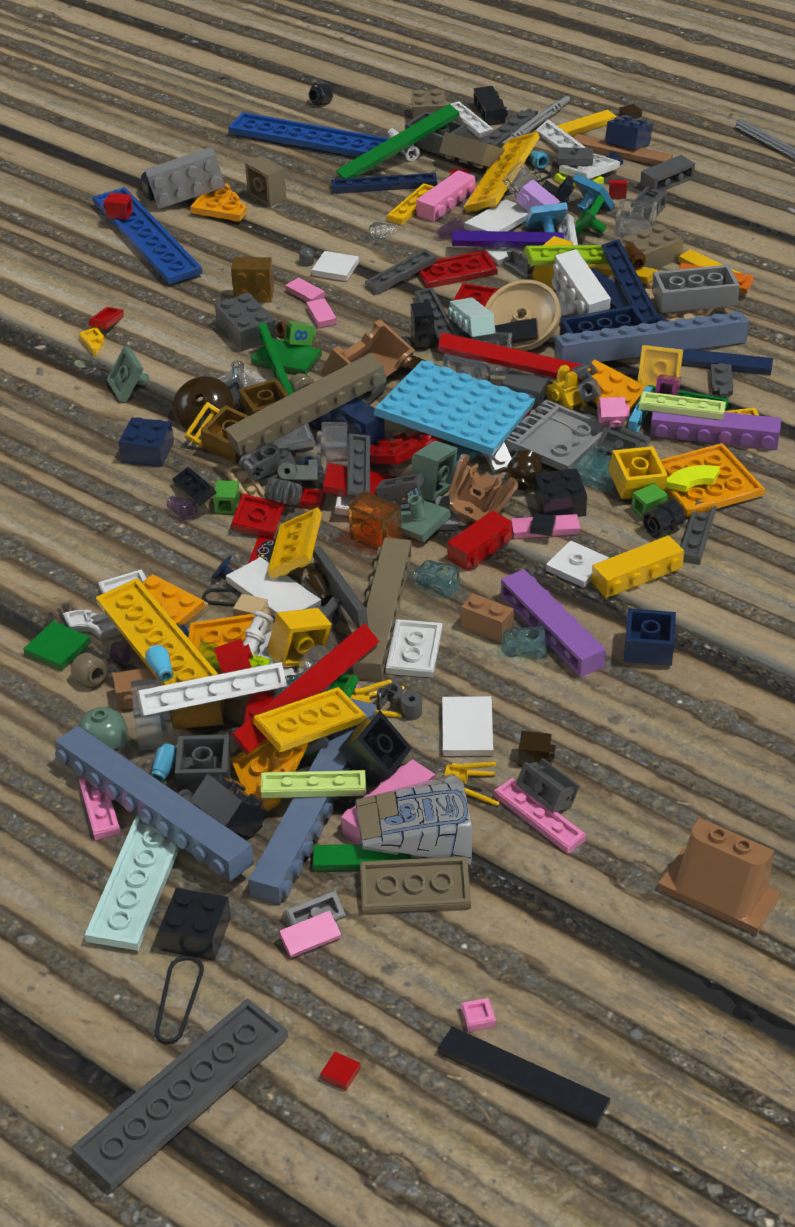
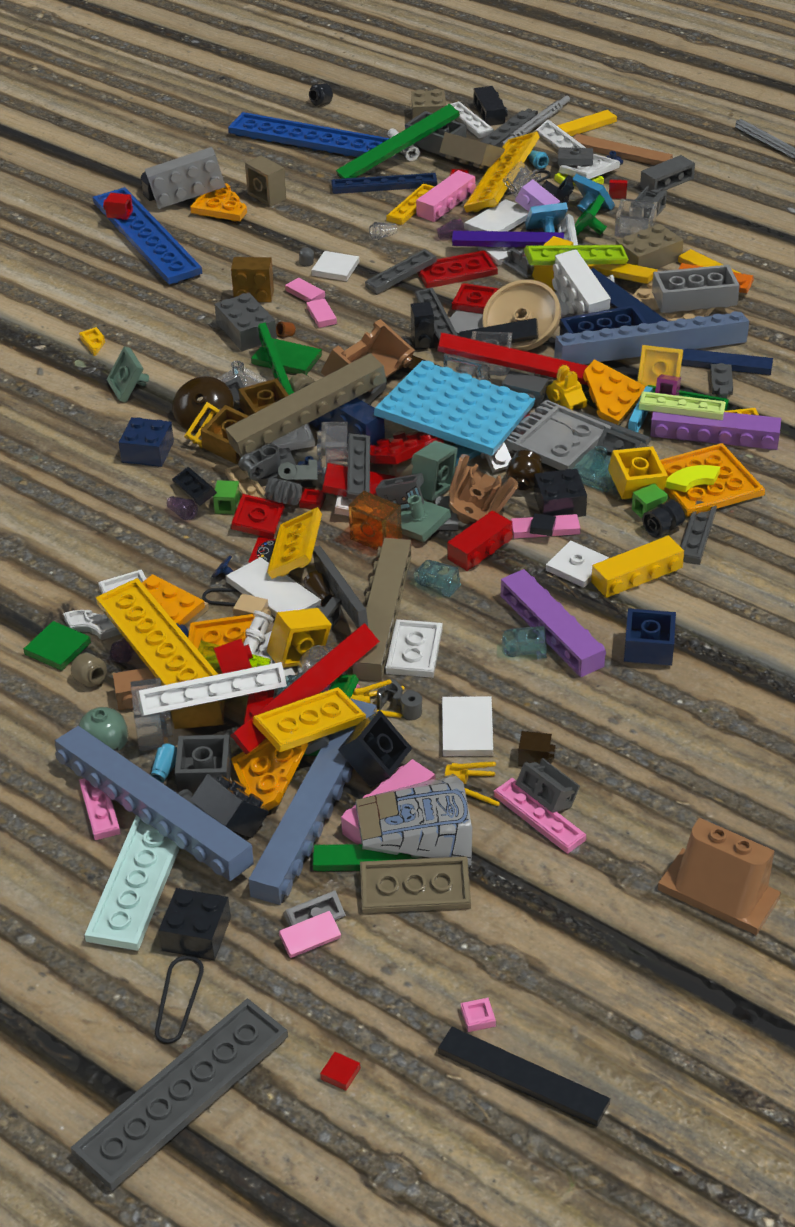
red tile [89,307,124,329] -> none
medium azure cone [145,645,174,682] -> none
yellowish green tile [261,770,366,798] -> none
bright green brick [284,321,316,346] -> none
light aqua brick [448,298,495,337] -> none
medium nougat brick [461,593,514,643] -> none
dark grey leg [572,361,602,403] -> none
bright pink brick [597,397,630,428] -> none
dark blue tile [601,239,660,324] -> none
dark blue brick [604,115,653,149] -> none
dark brown tile [619,104,642,119] -> none
reddish brown cone [624,242,646,270] -> none

